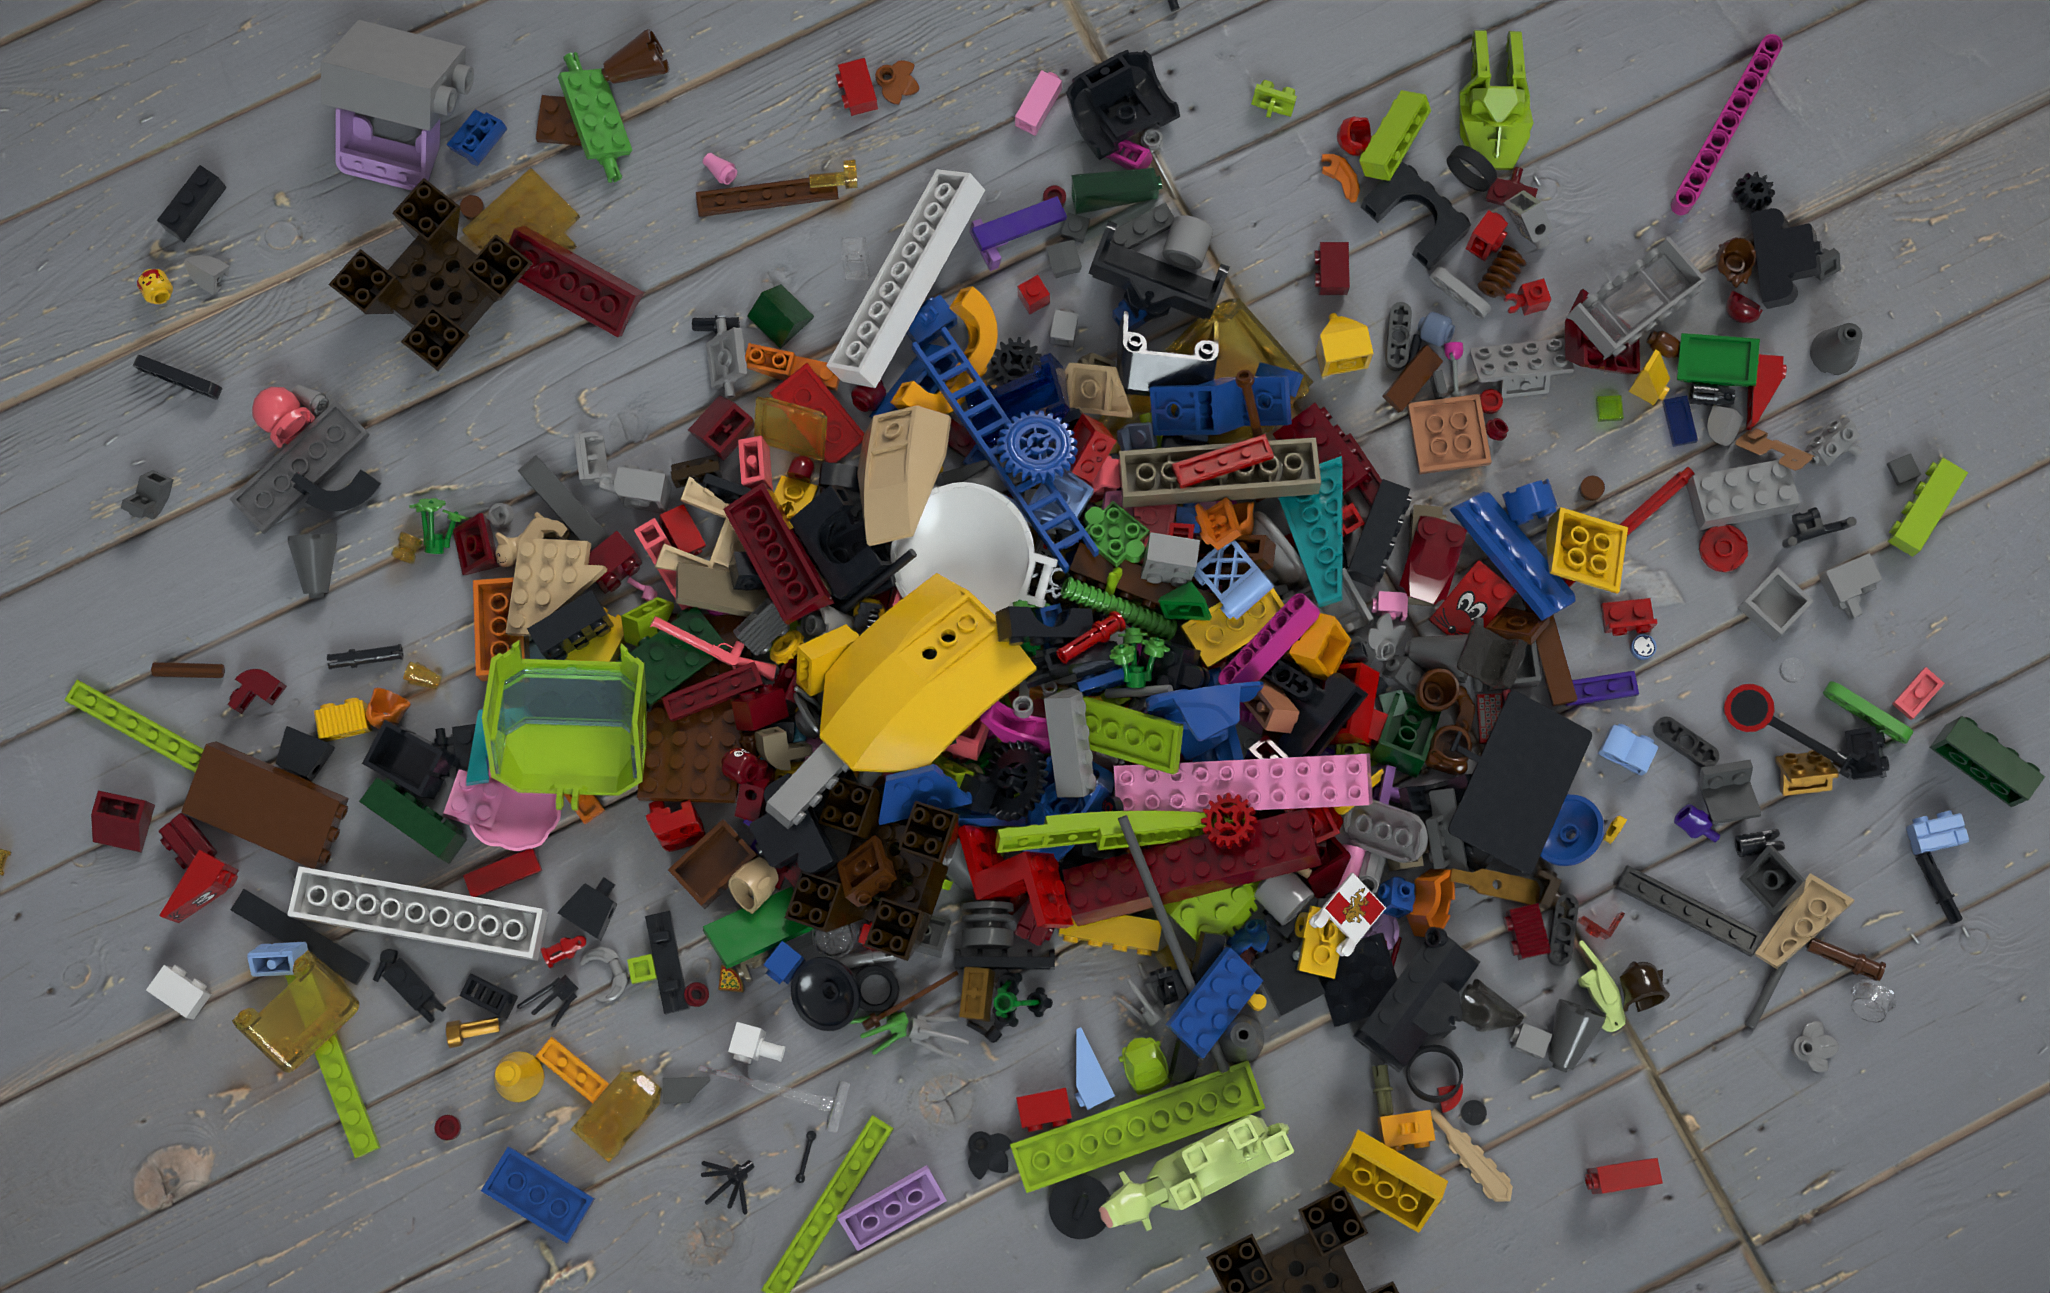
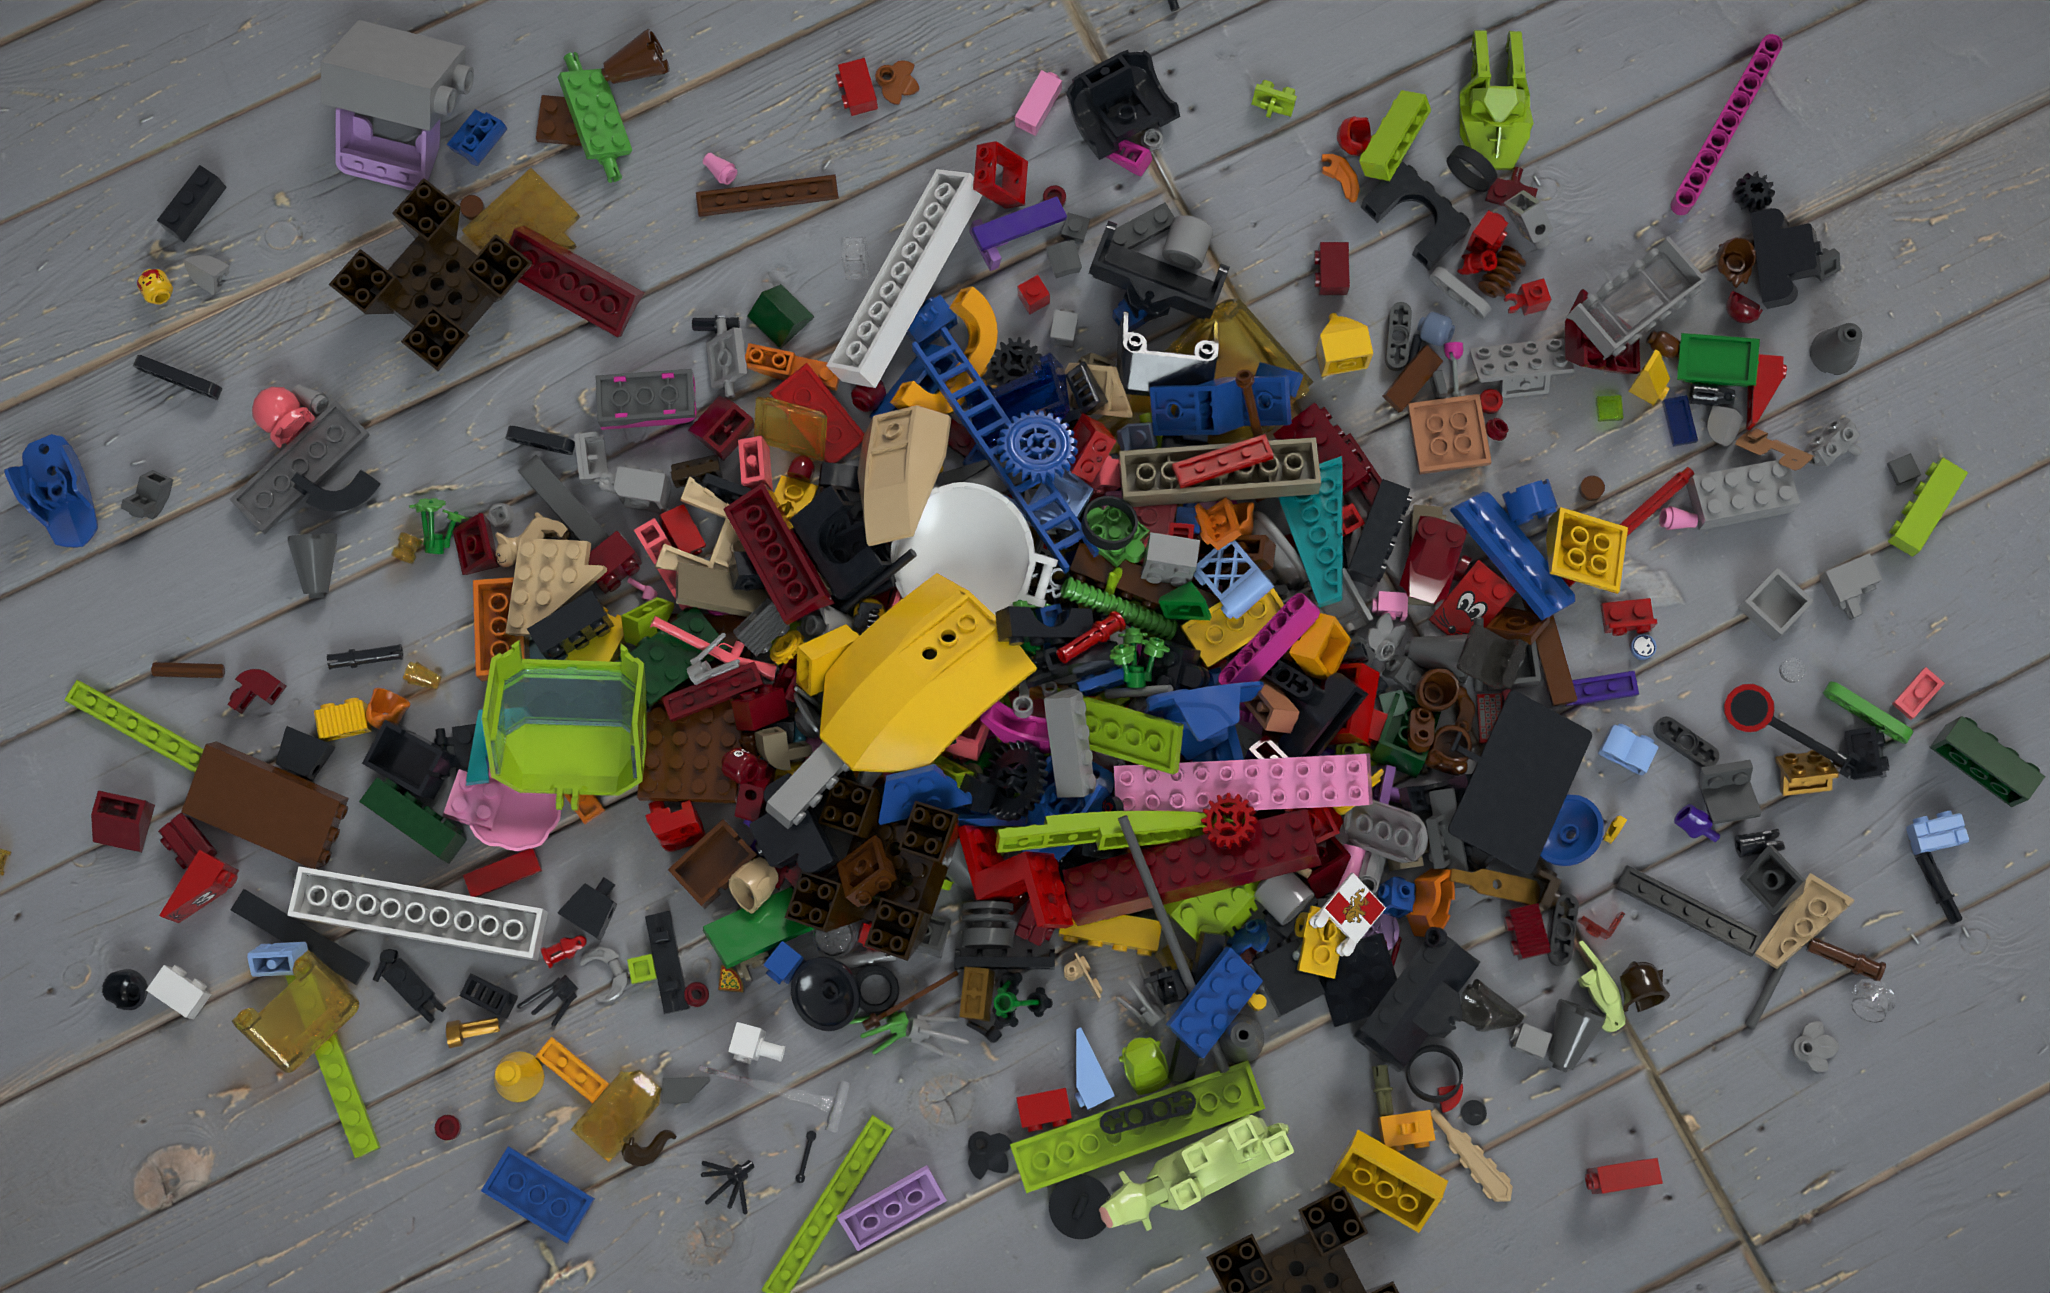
clear yellow piece [809,159,858,189] -> none
clear green slope [1071,168,1162,215] -> none
red tile [1699,524,1748,572] -> none
black piece [1782,507,1857,549] -> none
none -> blue piece [4,434,98,548]
none -> black hair [102,969,148,1010]
none -> black beam [505,426,575,455]
none -> dark grey piece [595,369,697,430]
none -> dark brown piece [621,1130,677,1166]
none -> light grey plant [687,633,740,685]
none -> red window [973,141,1028,209]
none -> tan hinge [1064,952,1103,1002]
none -> black slope [1065,361,1108,415]
none -> black tyre [1081,496,1138,550]
none -> black beam [1100,1091,1196,1135]
none -> reddish brown plate [1407,707,1435,752]
none -> dark red tile [1453,555,1472,582]
none -> red piece [1457,250,1497,275]
none -> bright pink cone [1659,506,1698,530]

